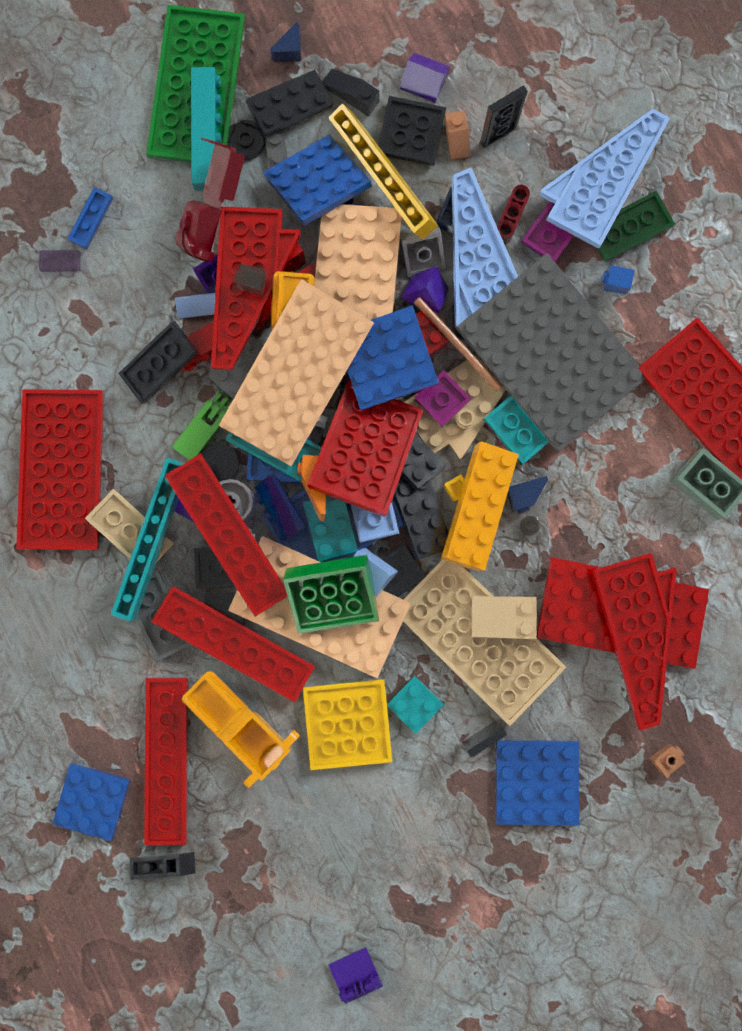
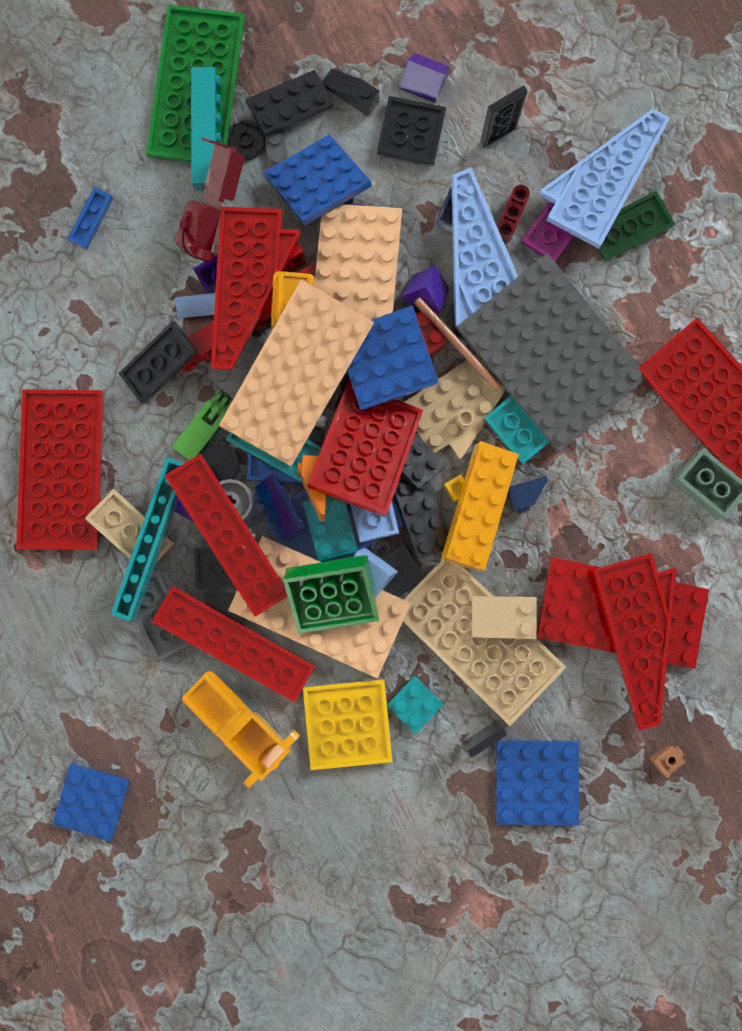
clear purple tile [39,250,81,272] -> none
black slope [130,852,195,880] -> none
red plate [144,677,188,845] -> none
clear smoke brick [234,264,268,296] -> none
dark blue slope [270,22,302,62] -> none
yellow brick [328,103,438,240] -> none
dark purple hinge [328,947,383,1004] -> none
light grey slope [400,227,446,277] -> none
magenta tile [414,370,471,427] -> none
nougat slope [444,110,471,161] -> none
clear smoke plate [520,516,540,536] -> none
blue brick [601,265,635,295] -> none

